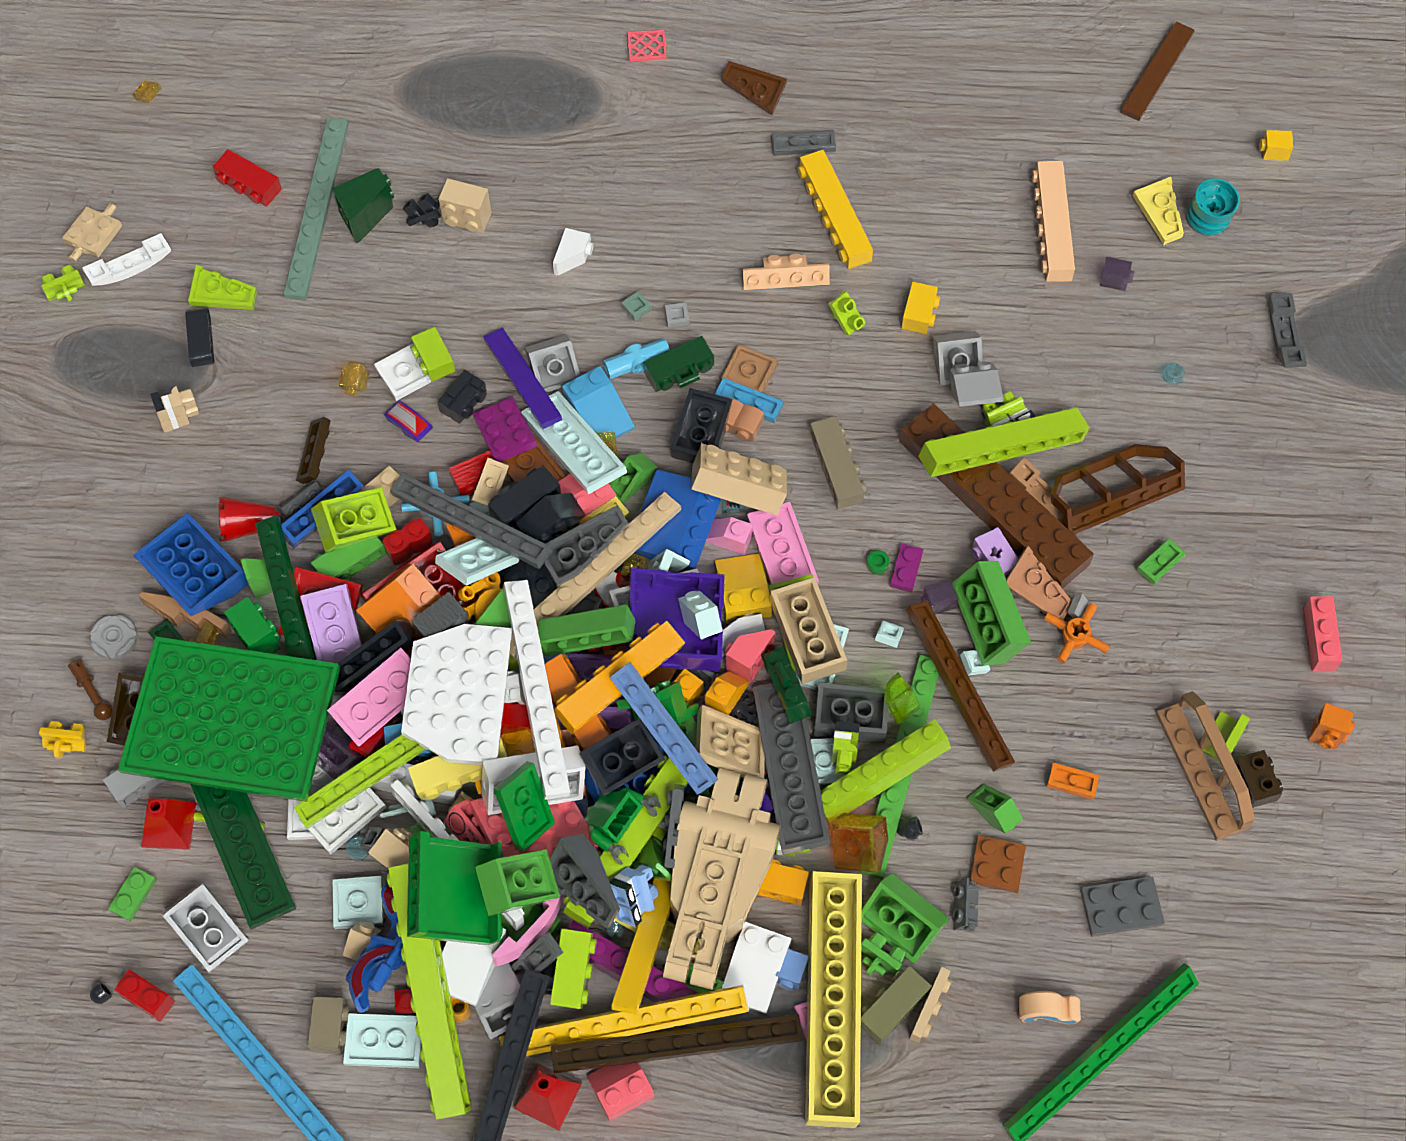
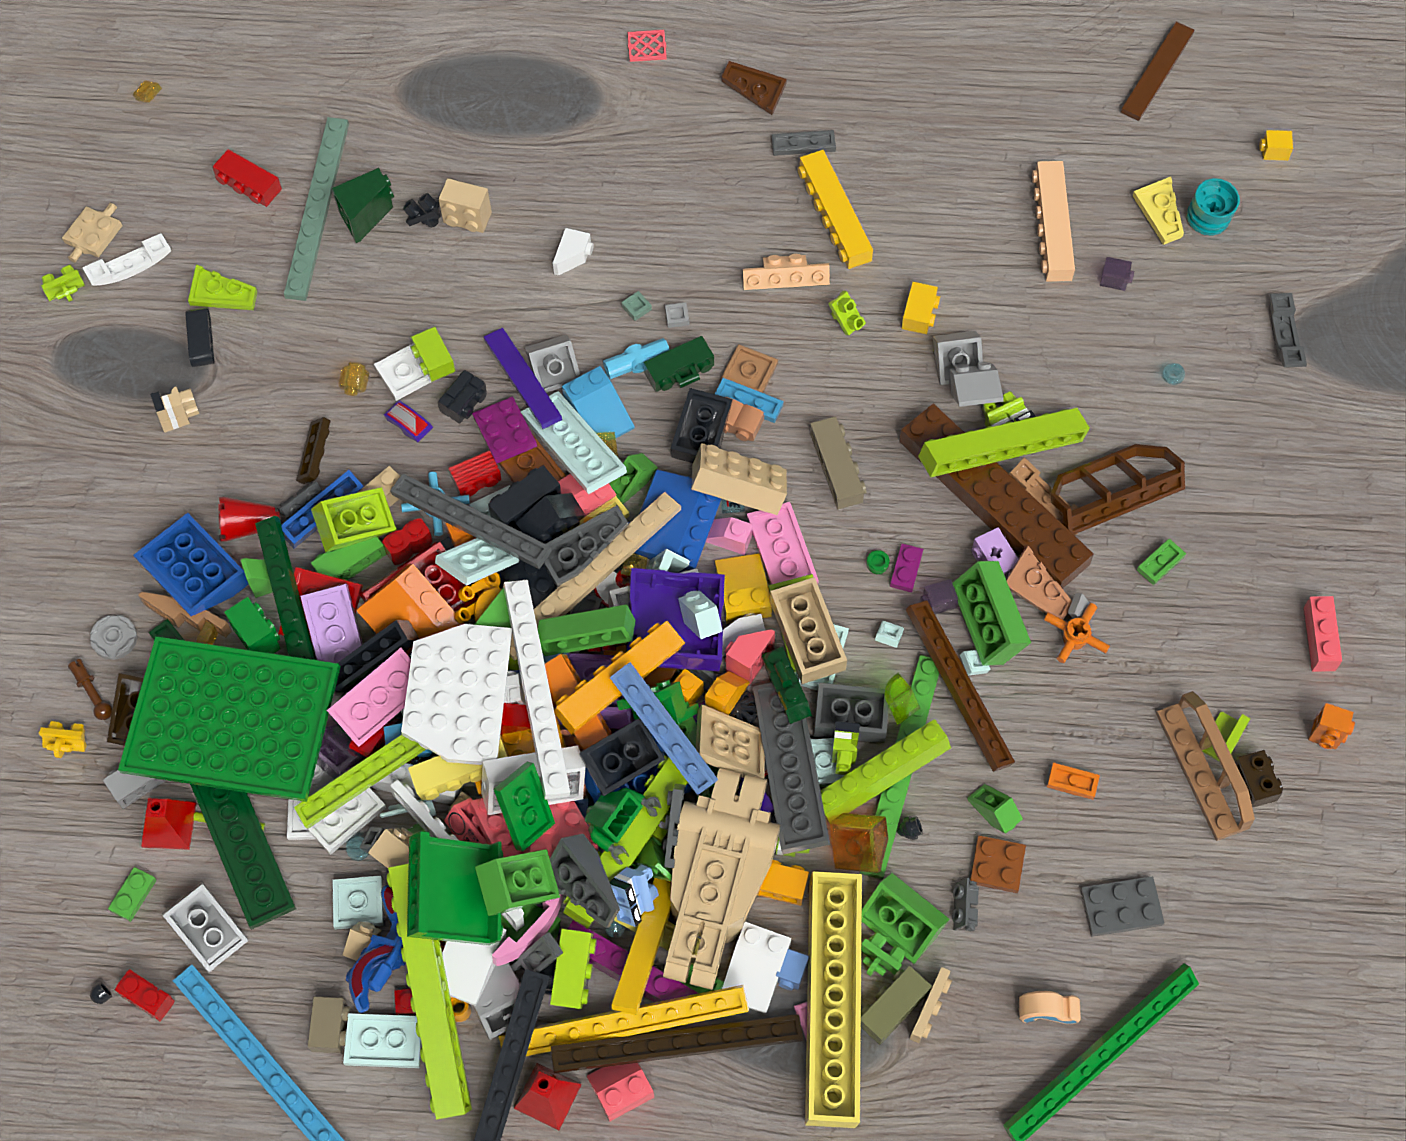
dark grey brick [411,592,468,638] -> none
tan plate [472,458,509,507] -> none

